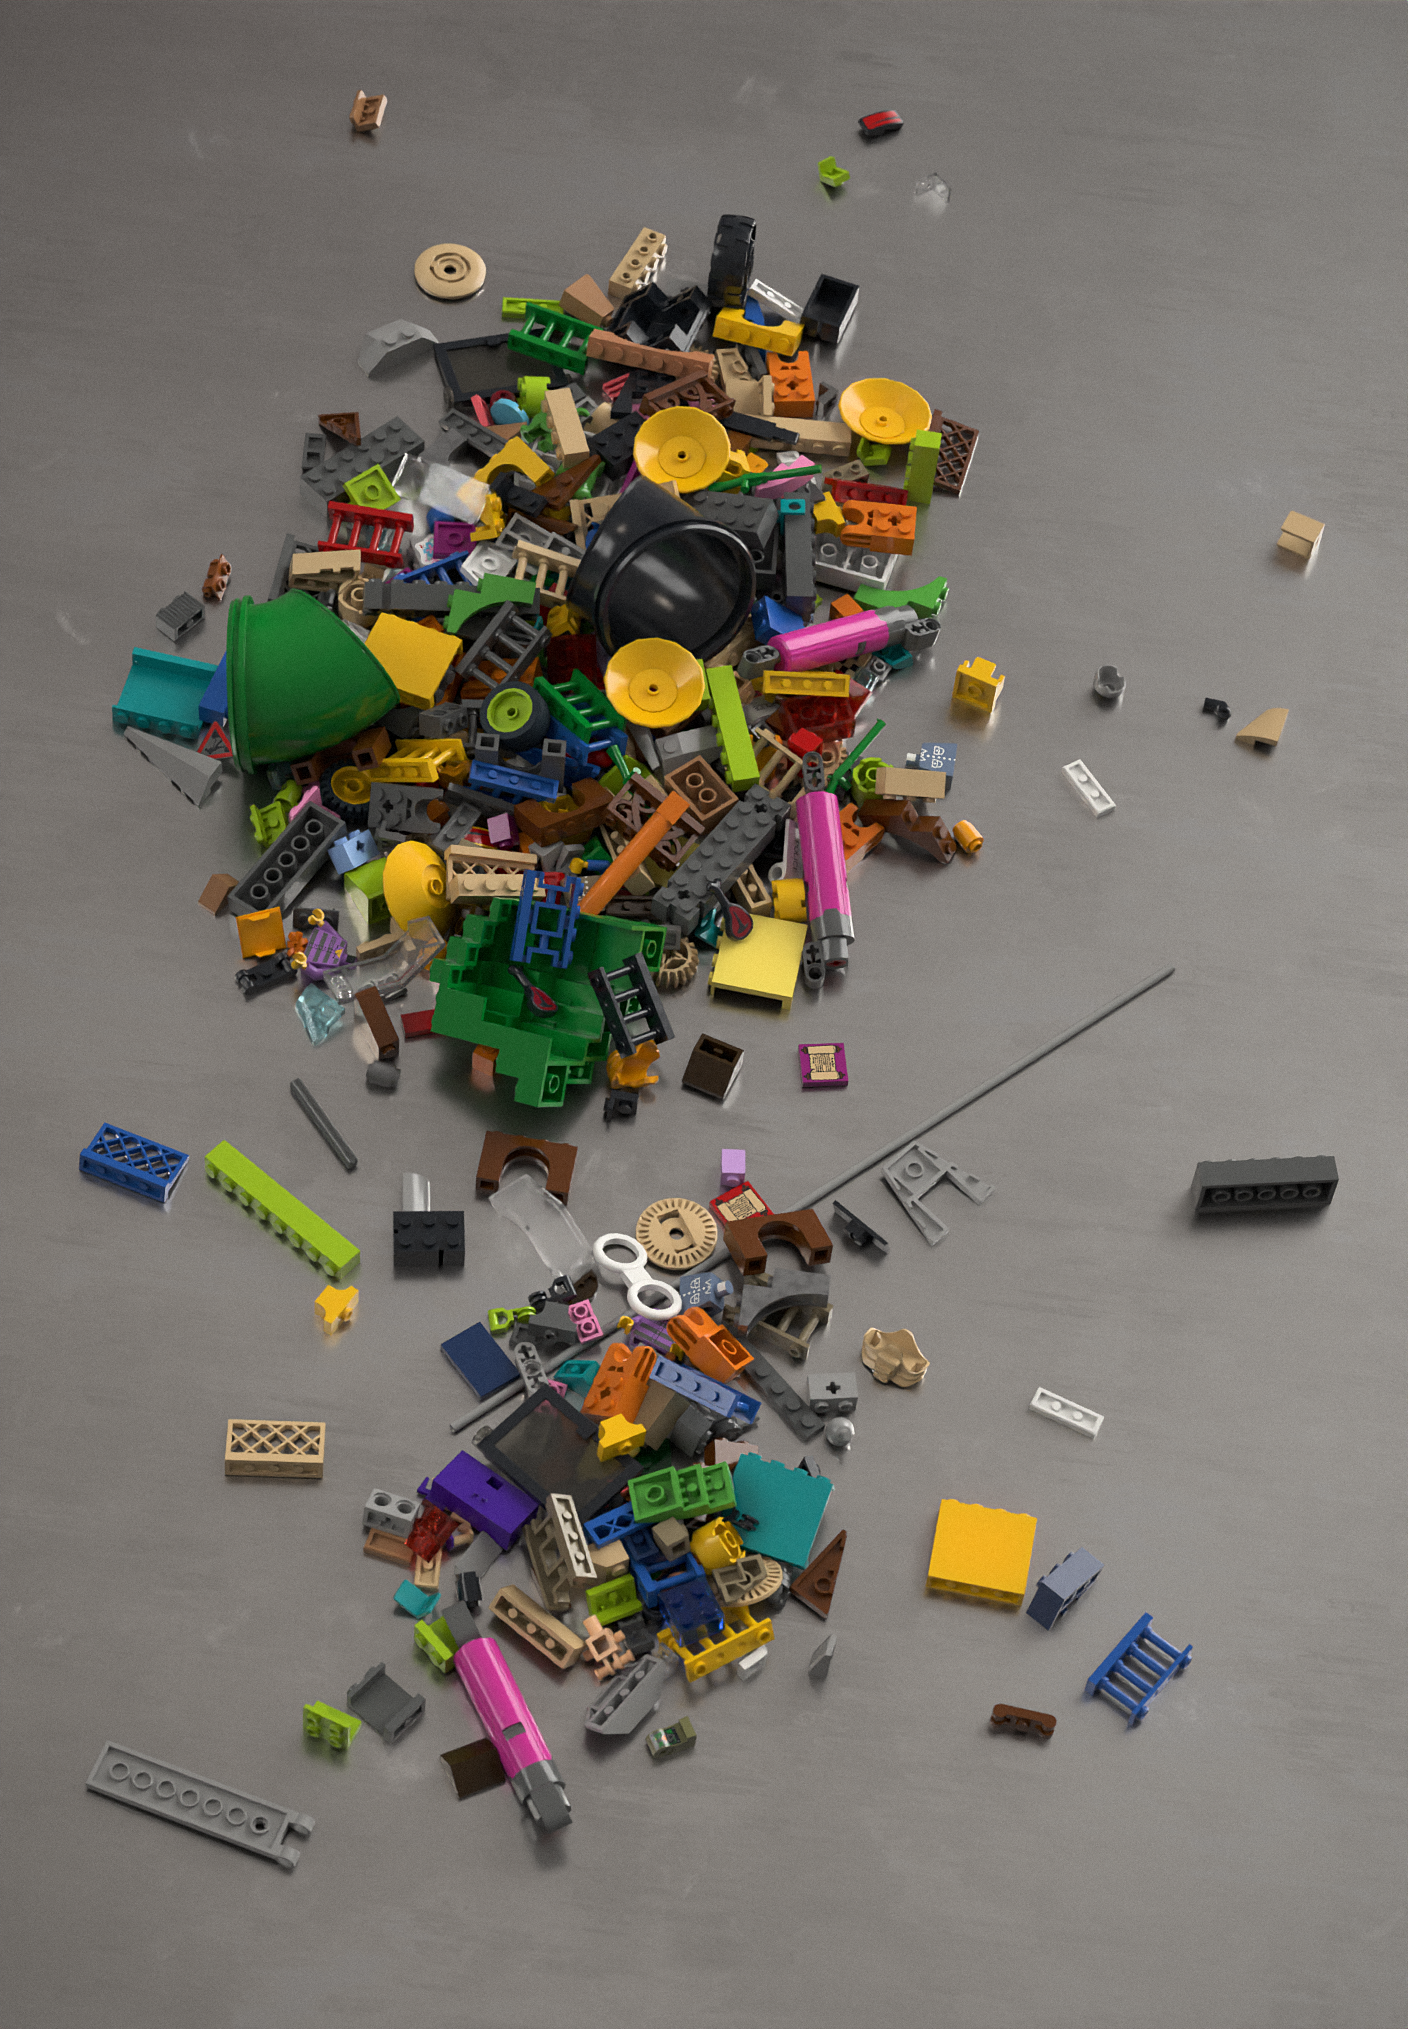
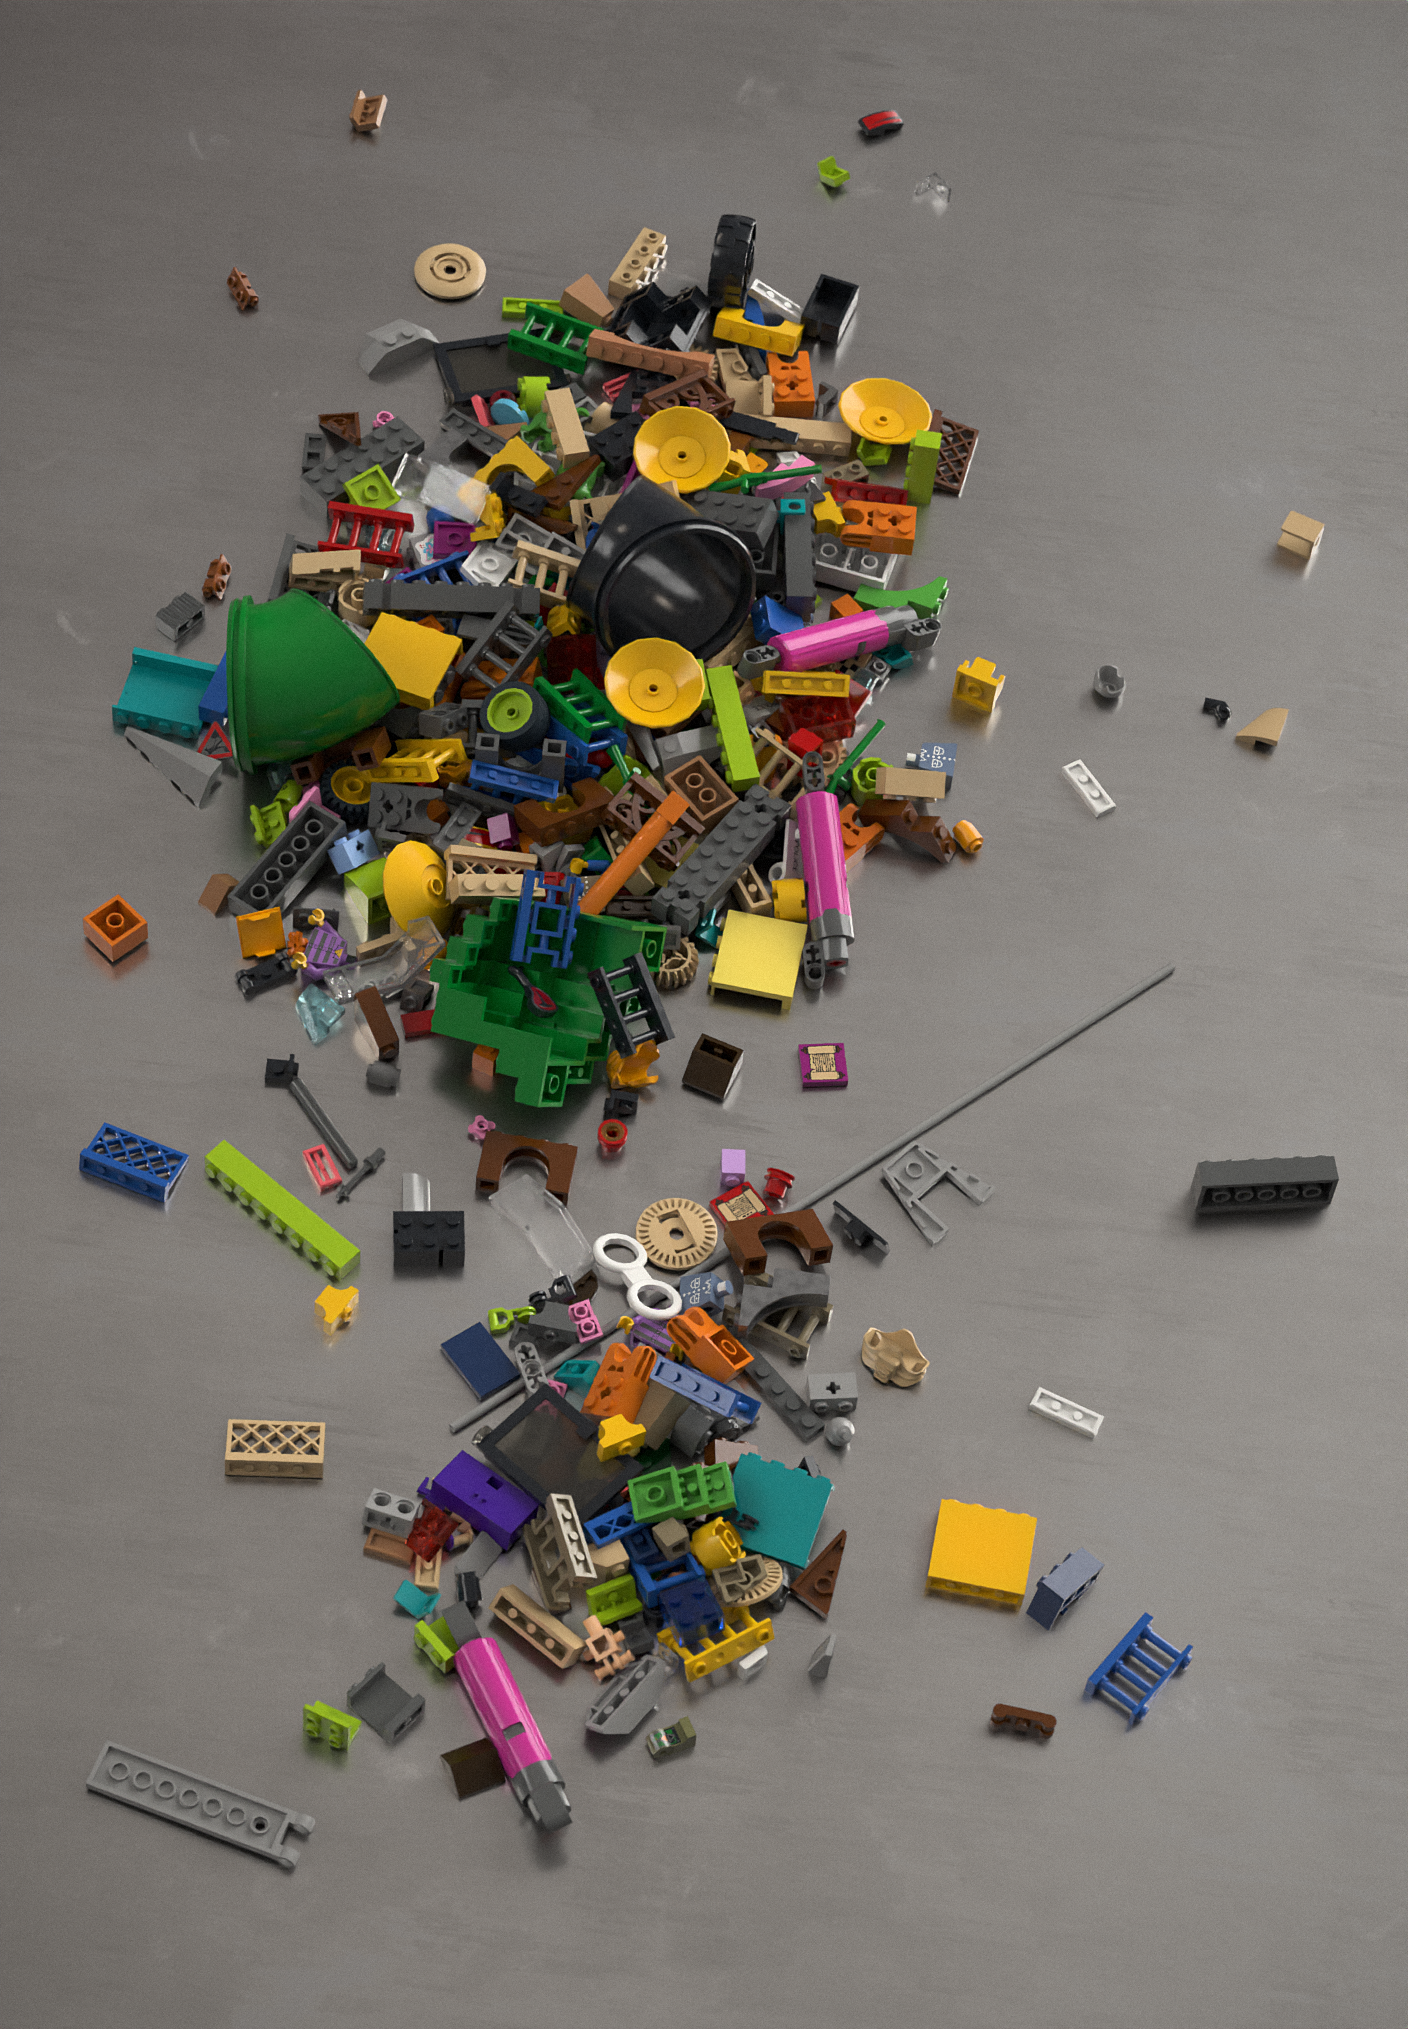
bright green arch [443,573,536,636] -> none
black piece [706,878,754,941] -> none
none -> orange brick [83,894,148,962]
none -> dark orange hinge [227,267,259,311]
none -> black bracket [265,1054,299,1085]
none -> coral tile [302,1144,342,1192]
none -> dark grey piece [336,1148,386,1199]
none -> bright pink plate [372,411,395,428]
none -> flat silver bracket [400,977,435,1013]
none -> bright pink plate [468,1115,496,1140]
none -> red piece [597,1119,628,1153]
none -> red piece [764,1168,795,1199]

